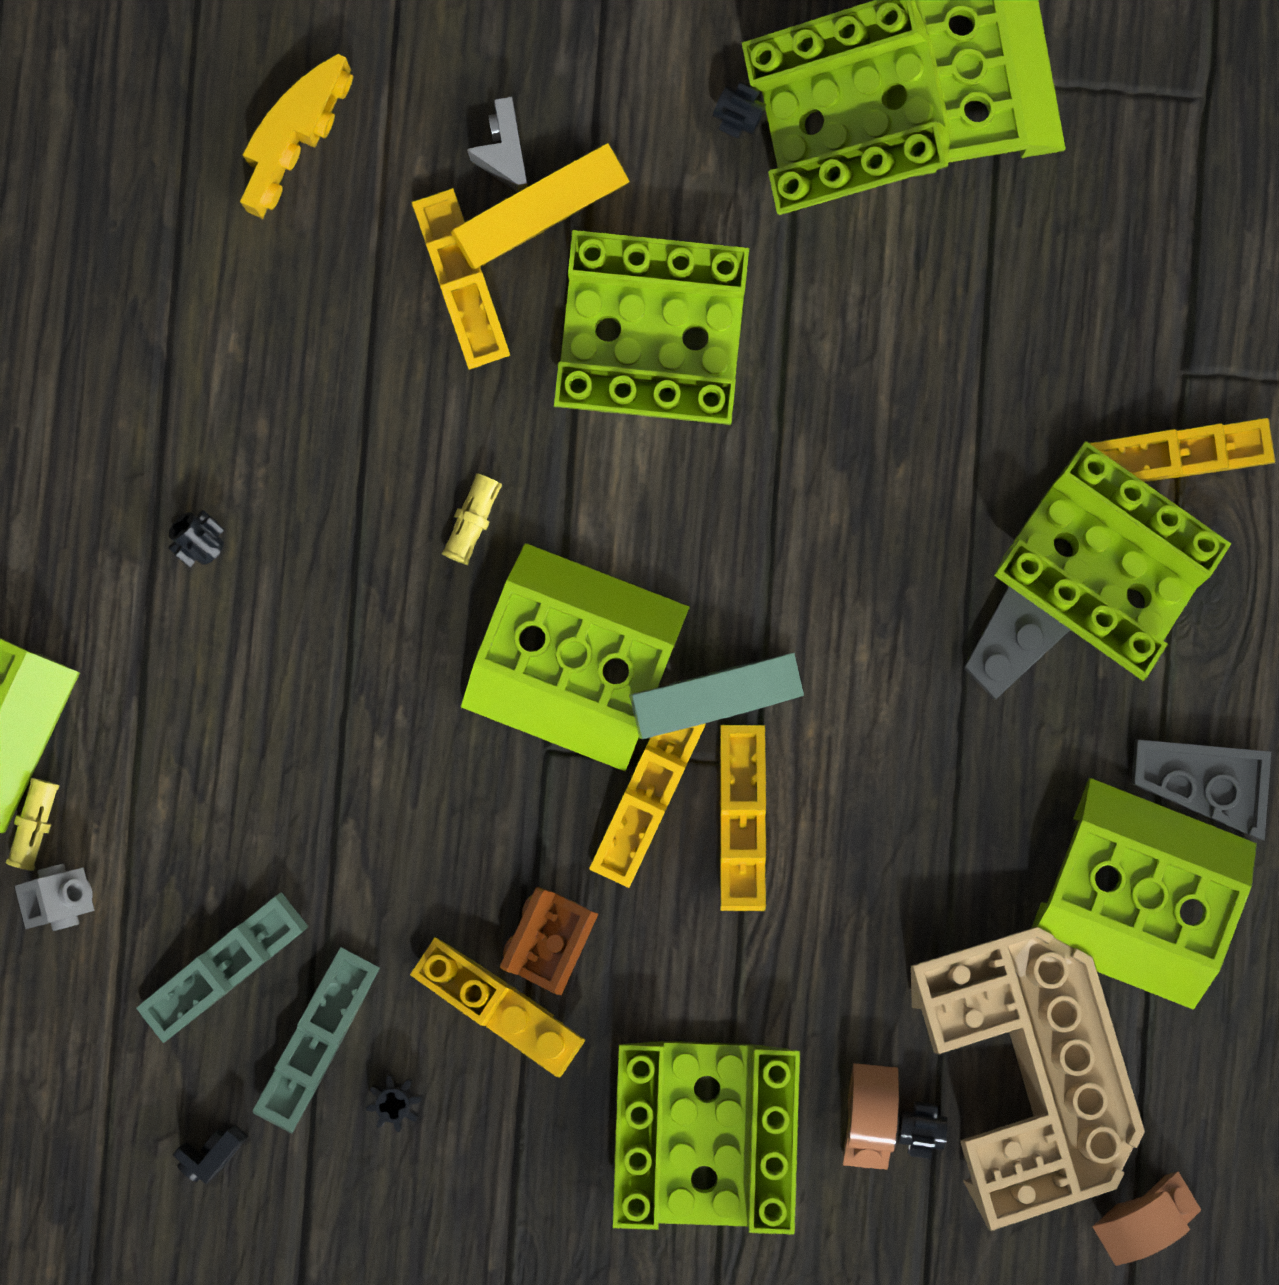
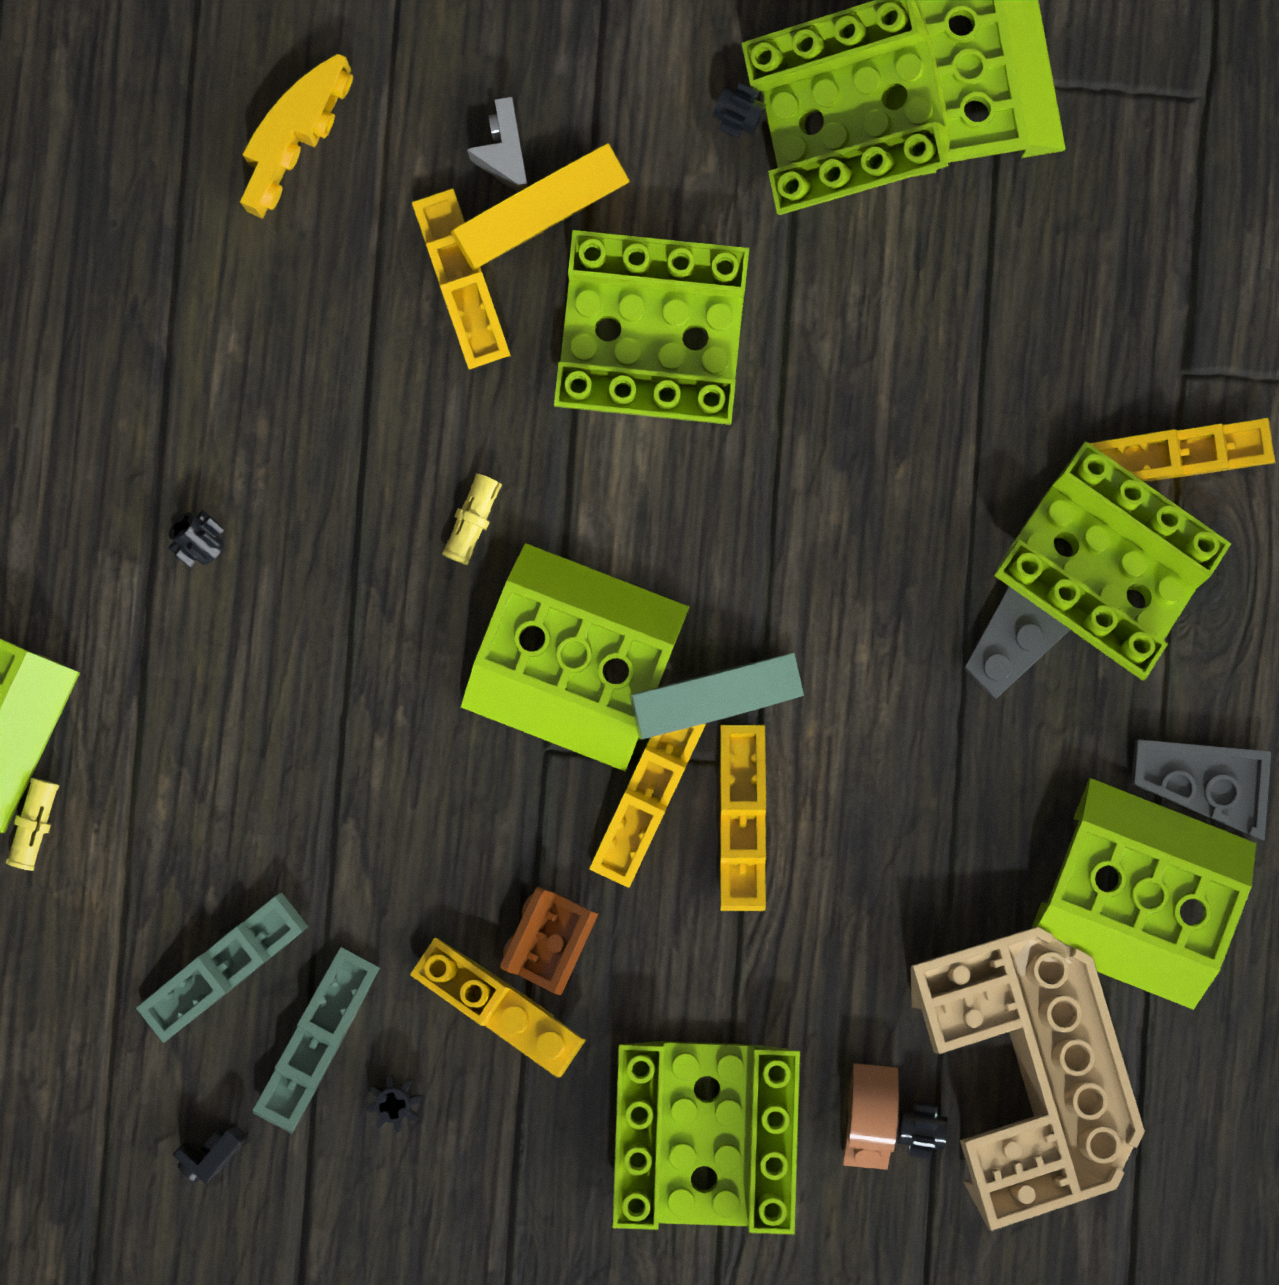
light grey brick [15,864,94,931] -> none
nougat brick [1092,1171,1201,1266] -> none

